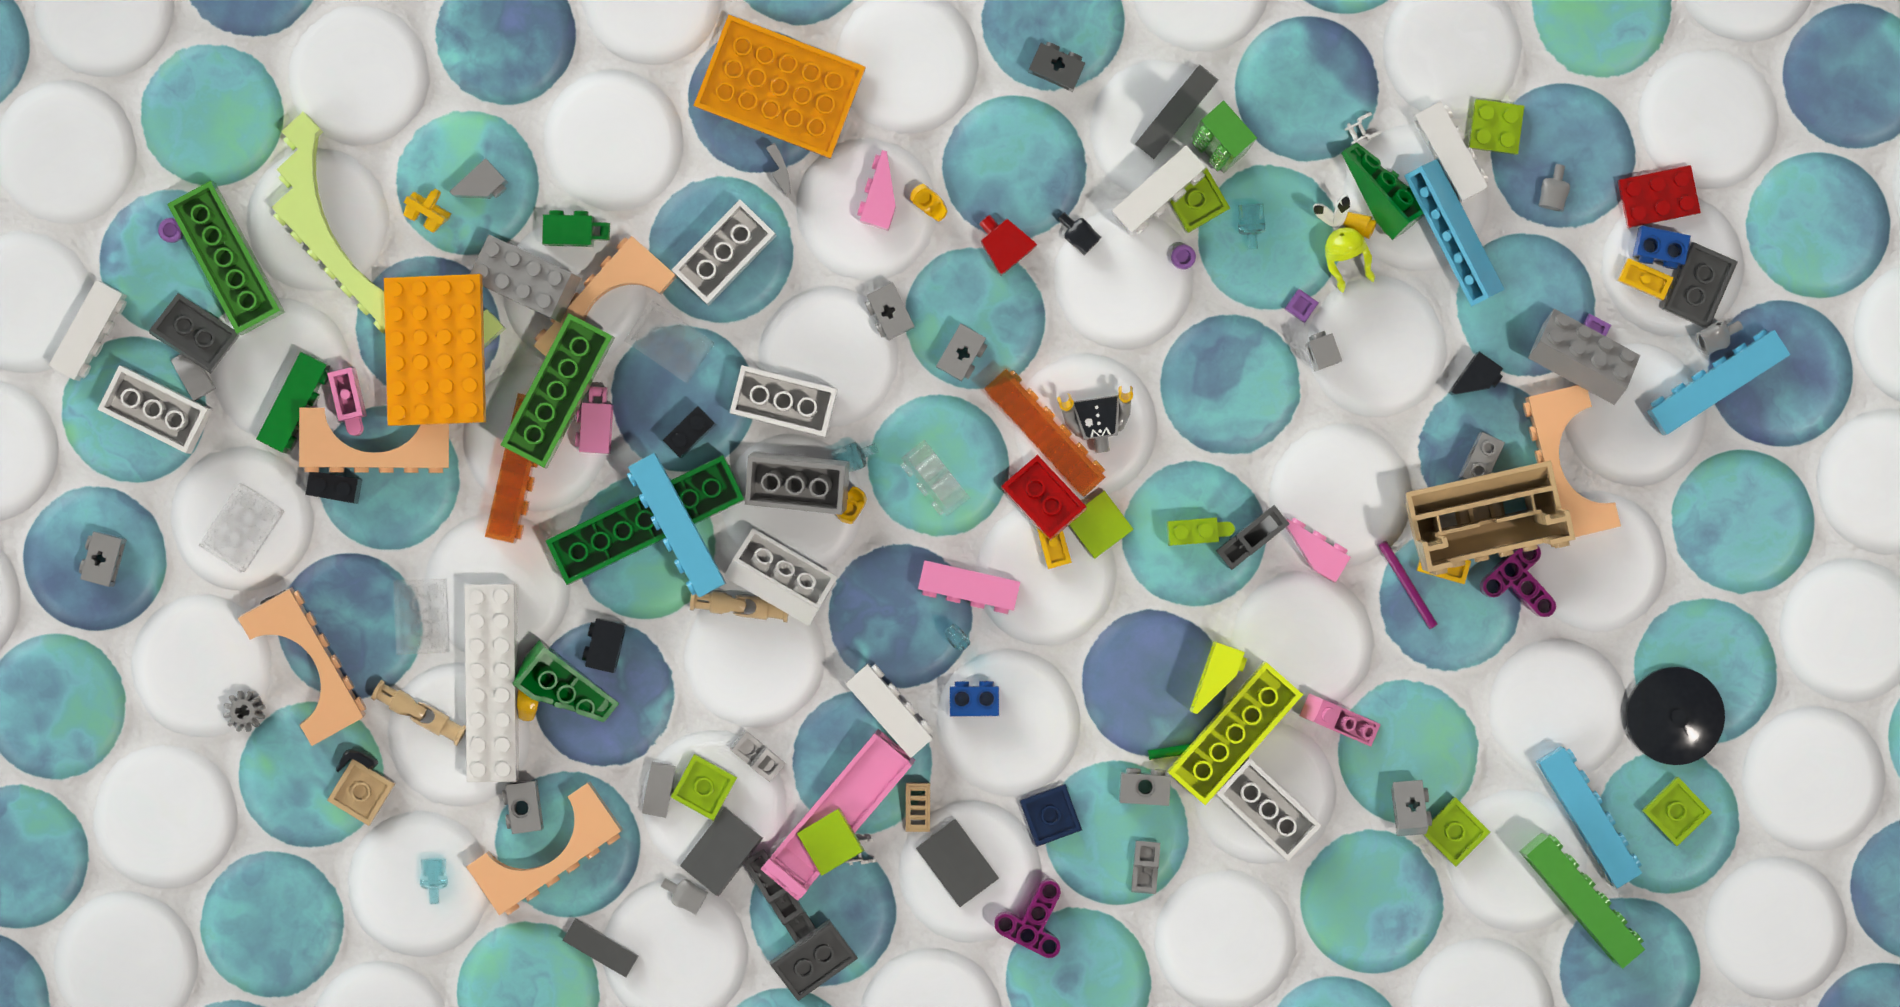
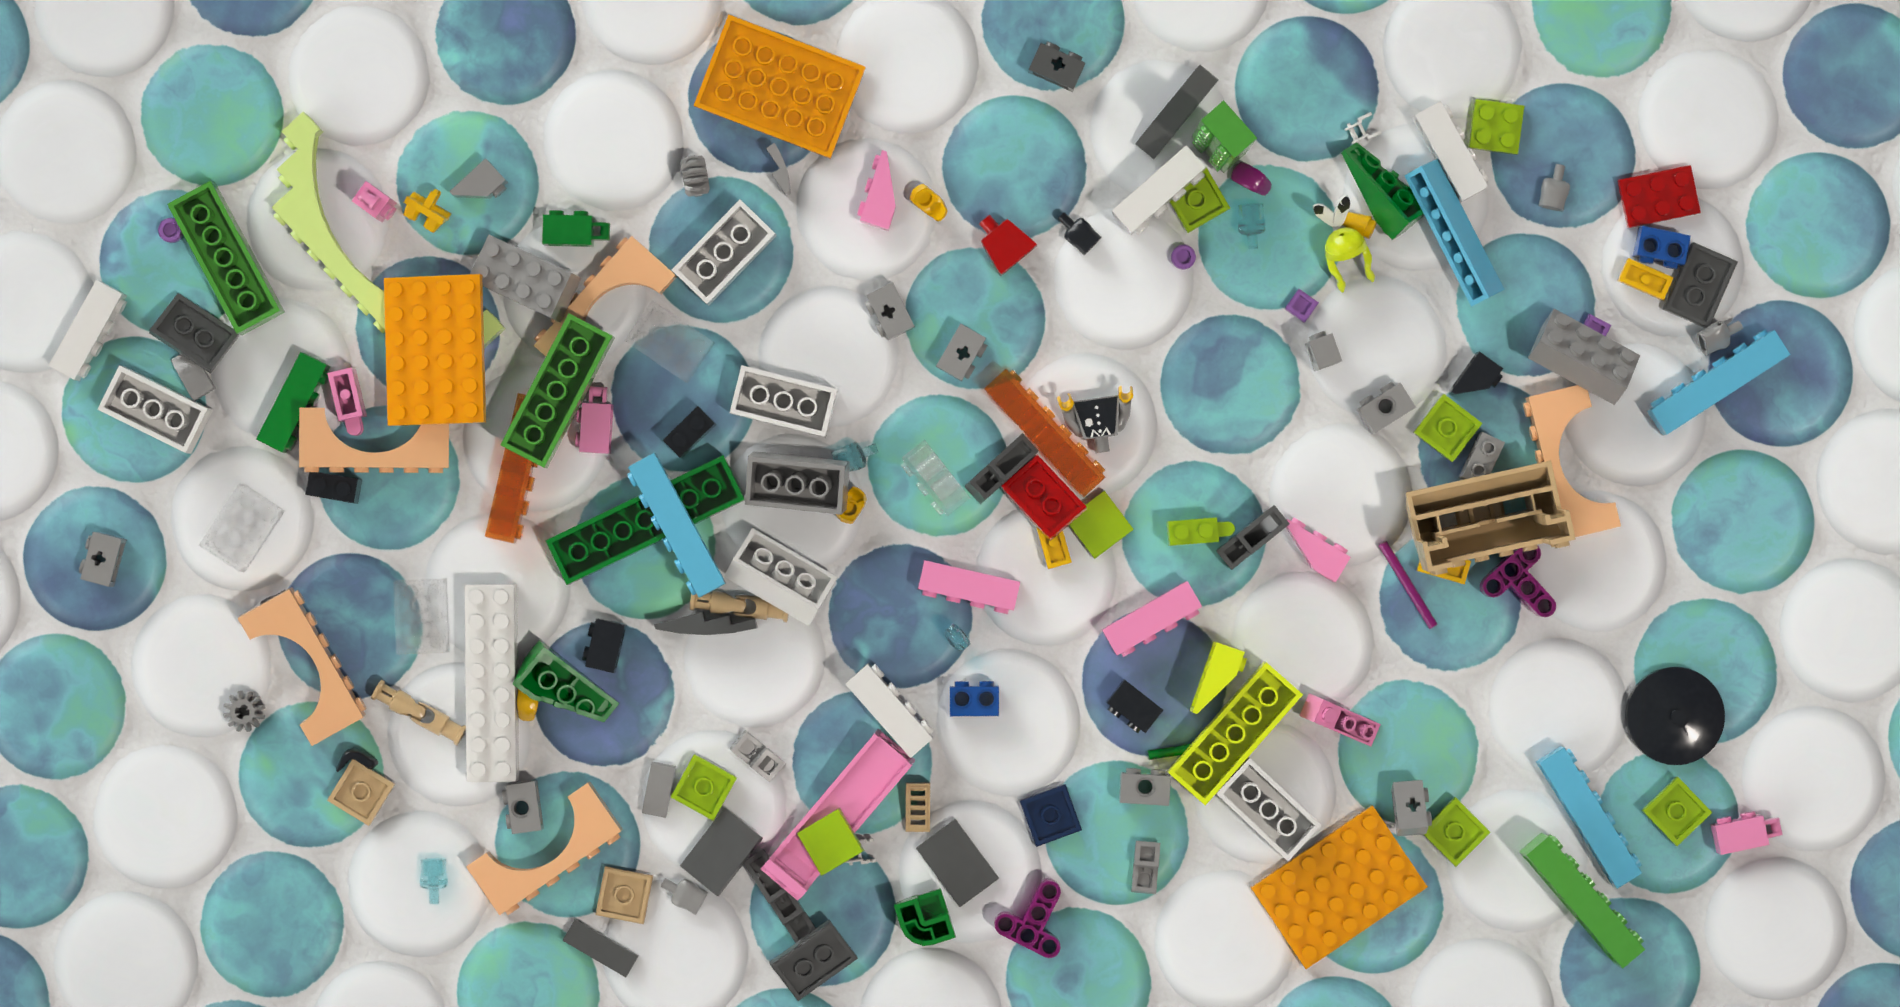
none -> bright pink brick [352,181,397,222]
none -> tan tile [595,866,654,924]
none -> dark grey slope [654,612,758,635]
none -> light grey gear [680,155,710,197]
none -> green brick [894,888,956,946]
none -> dark grey slope [964,433,1039,504]
none -> bright pink brick [1101,581,1202,657]
none -> black brick [1106,679,1163,733]
none -> magenta hair [1231,162,1272,196]
none -> light orange plate [1251,805,1428,969]
none -> light grey brick [1356,382,1416,434]
none -> lime plate [1413,393,1482,462]
none -> bright pink brick [1710,811,1783,855]

